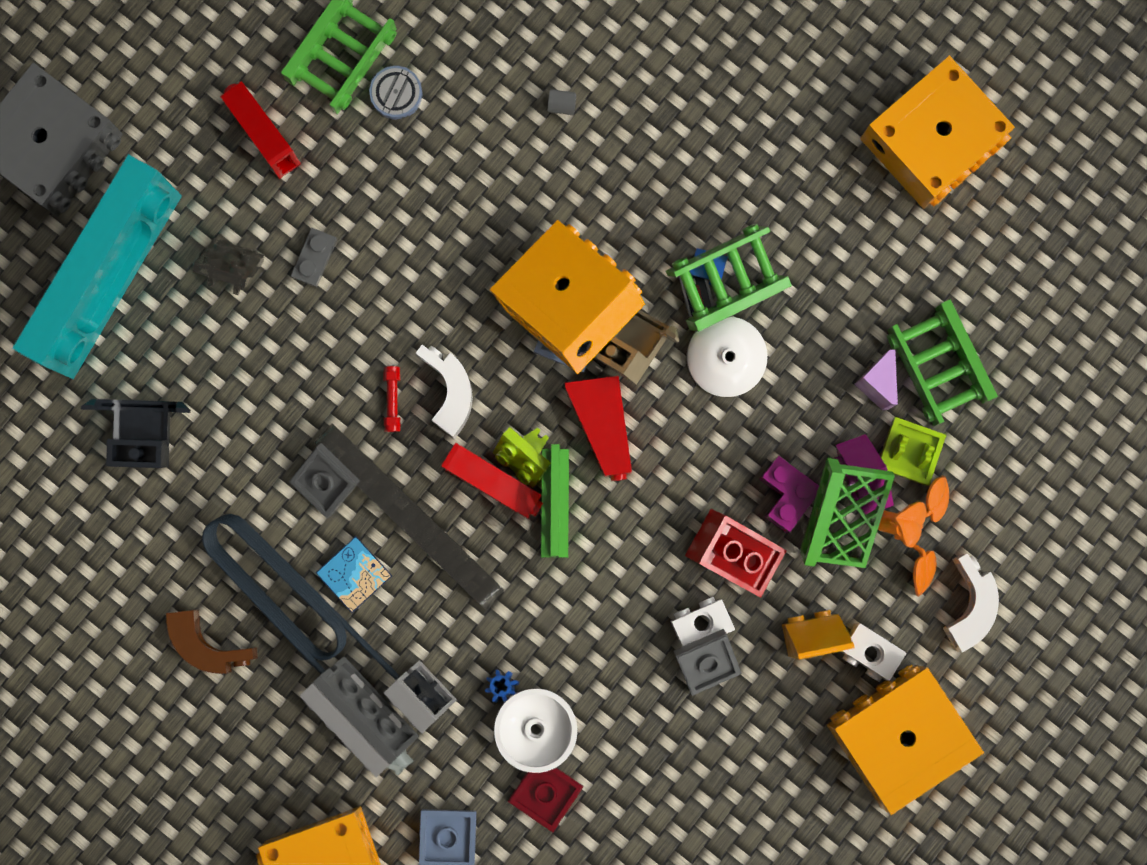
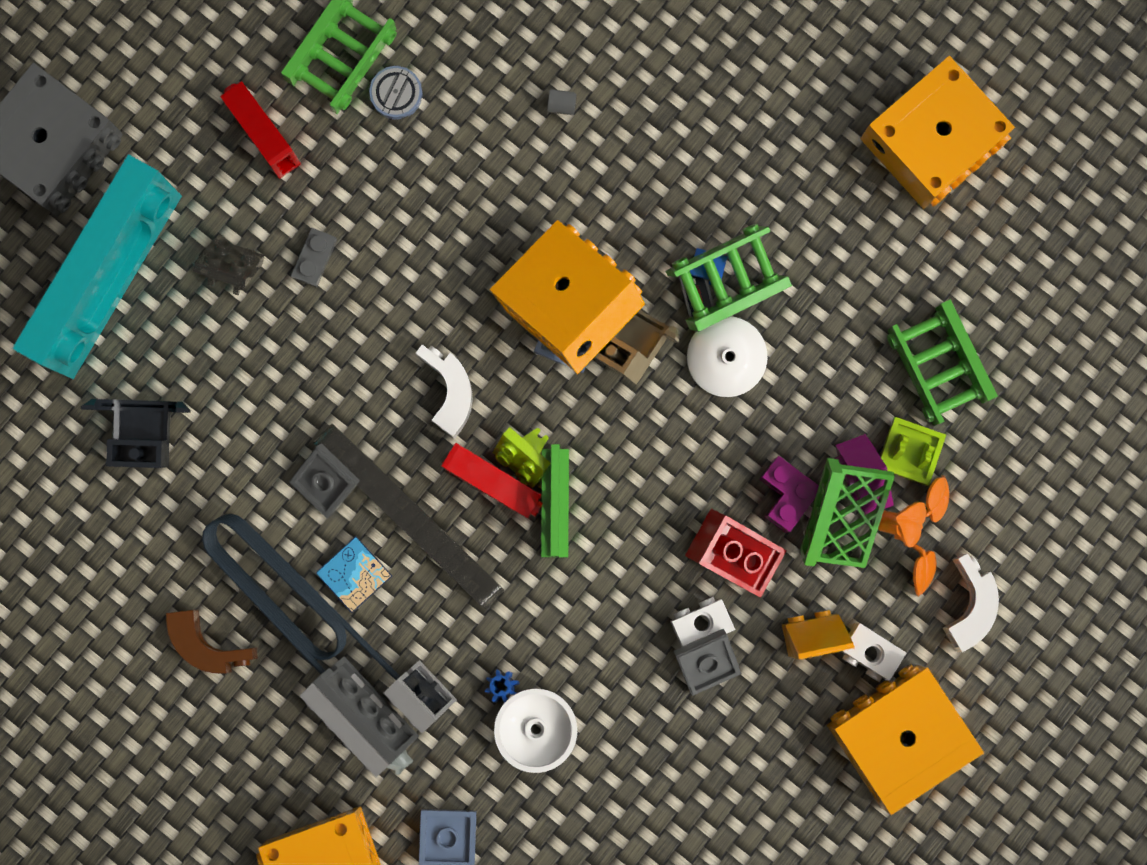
red bar [383,366,401,432] -> none
dark red tile [508,767,584,833] -> none
red slope [565,376,632,482] -> none
lavender slope [854,350,898,410] -> none

